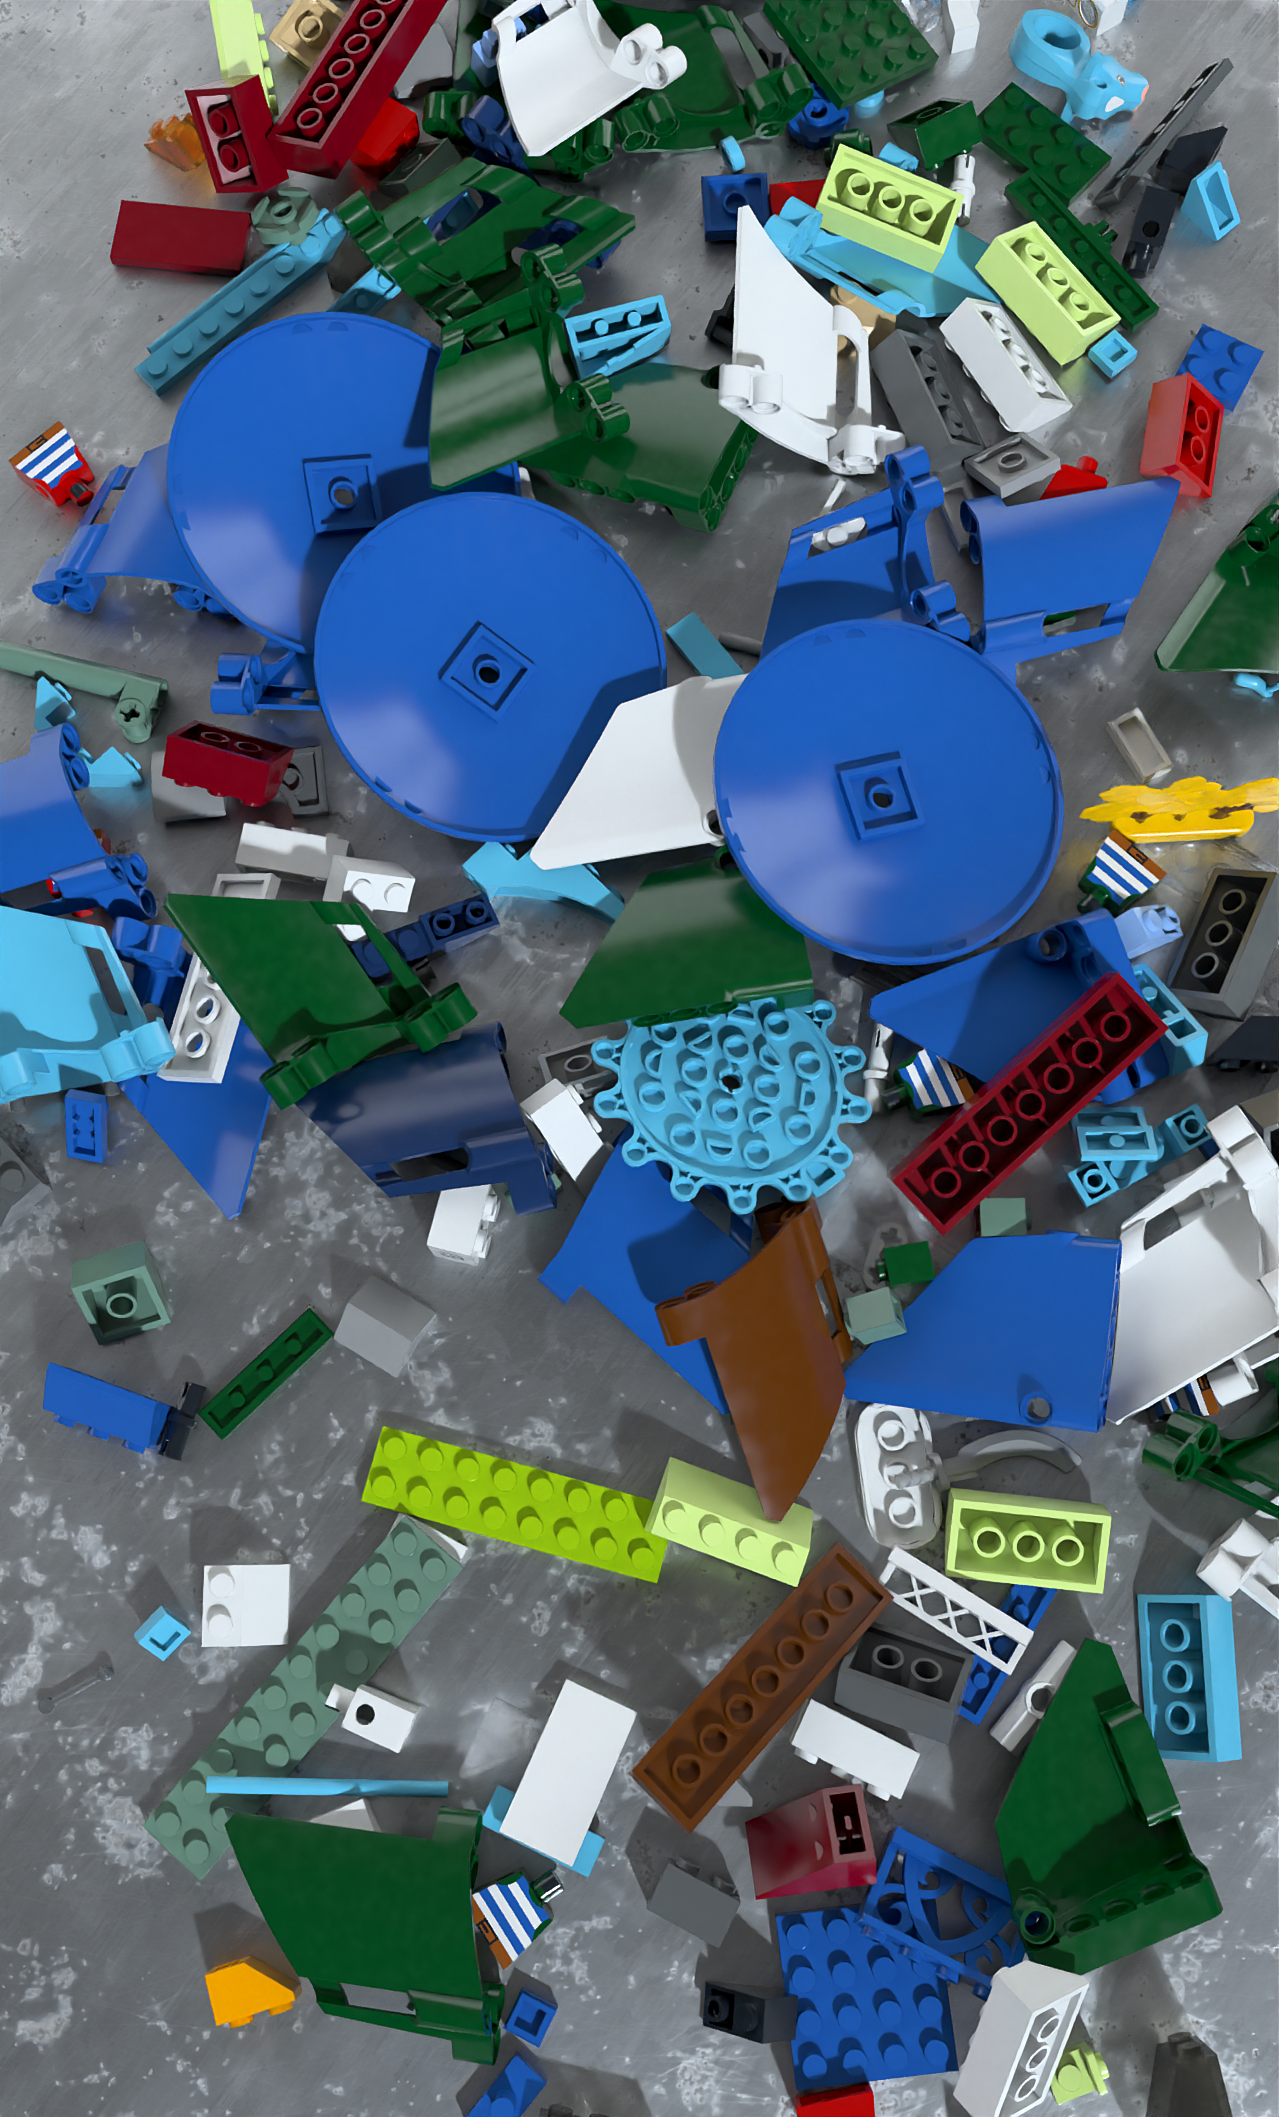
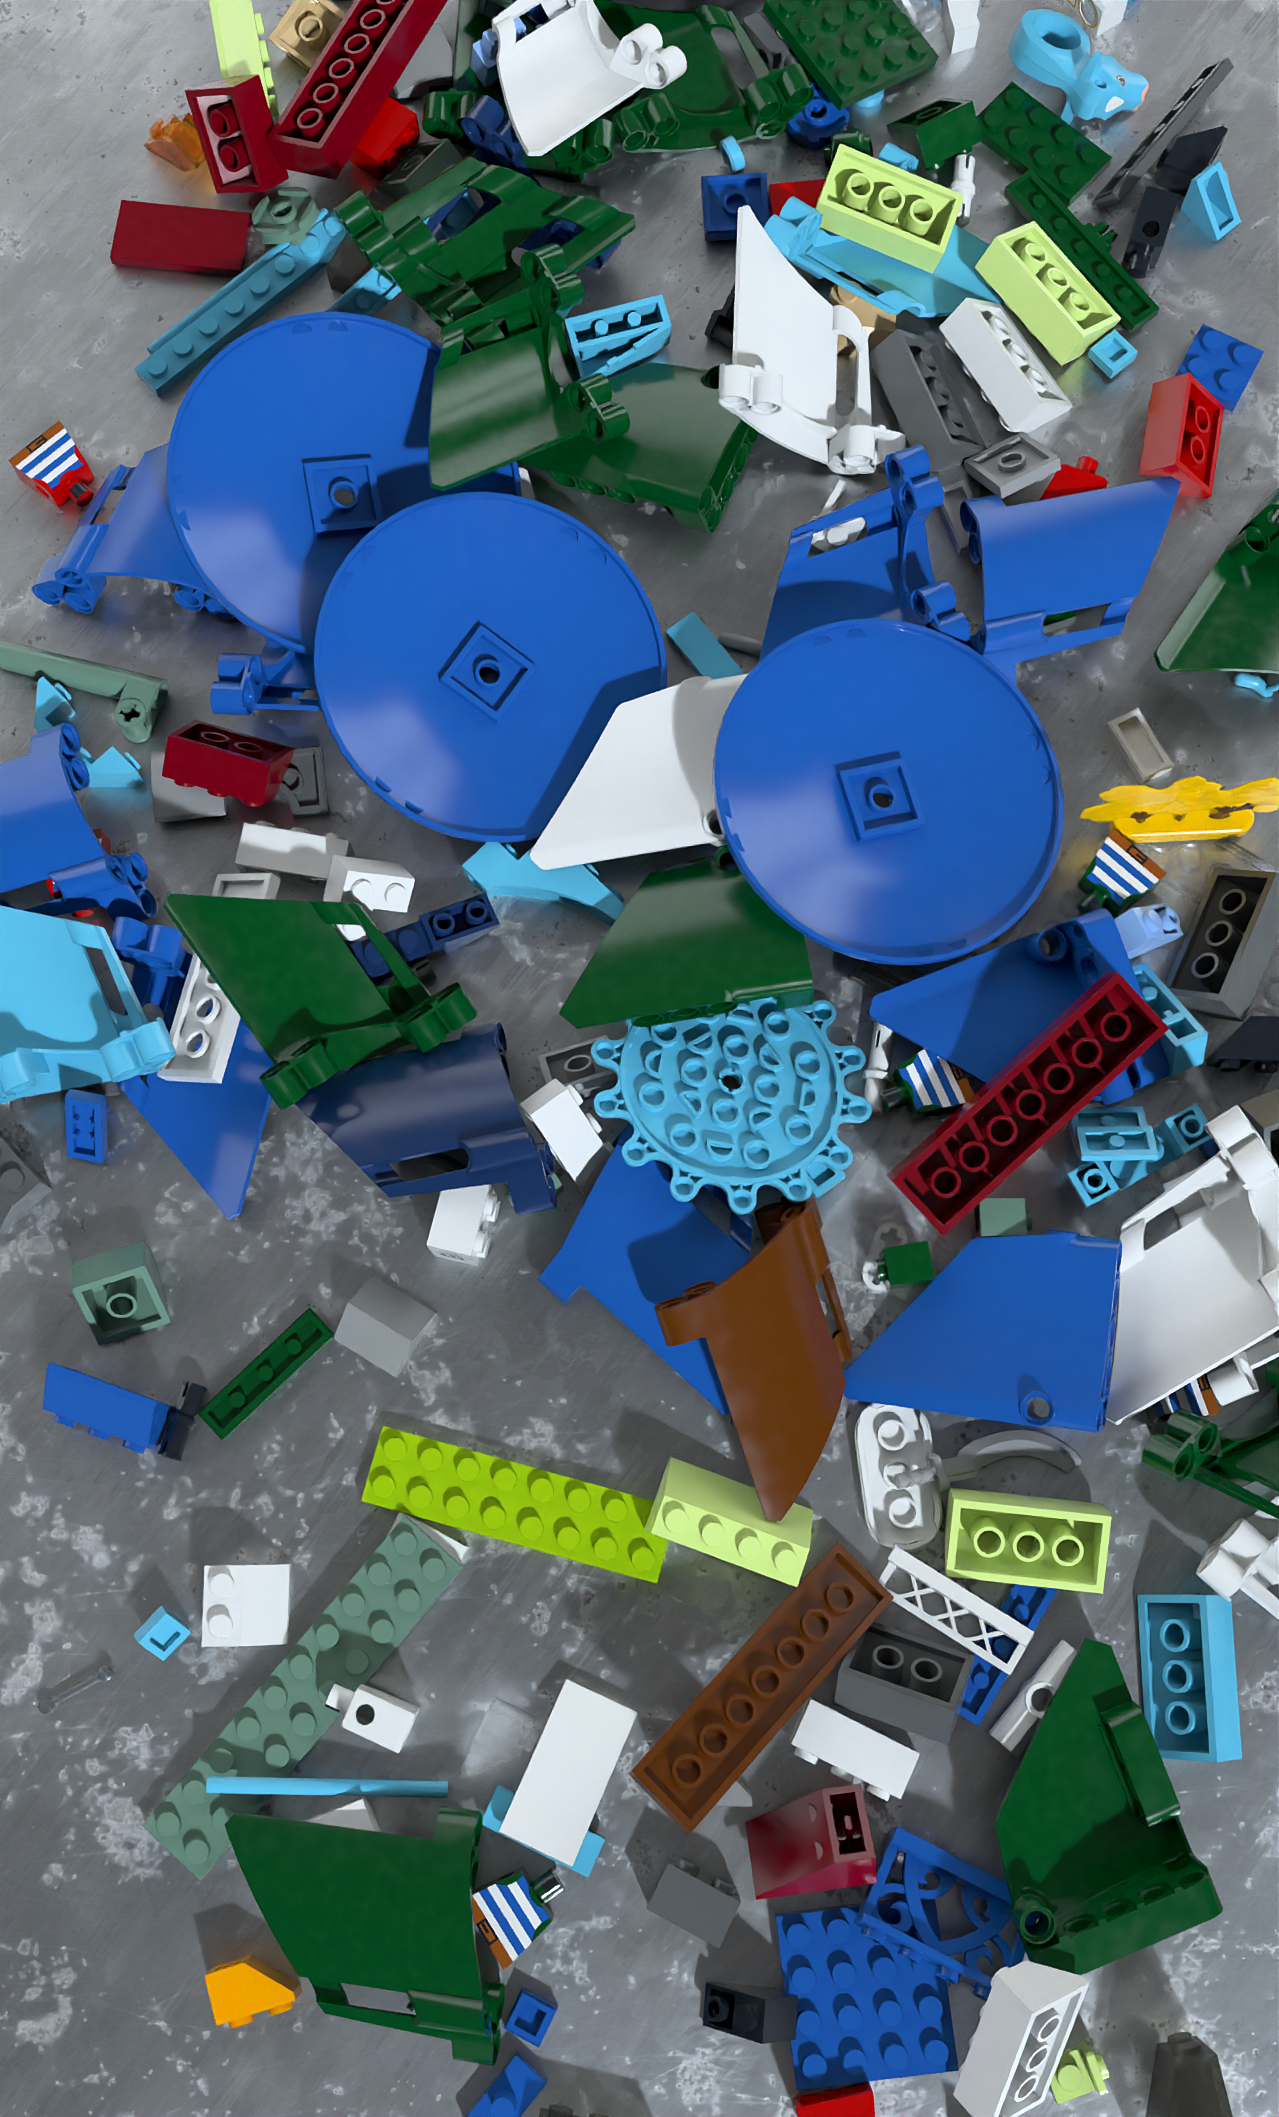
sand green brick [844,1286,907,1345] -> none

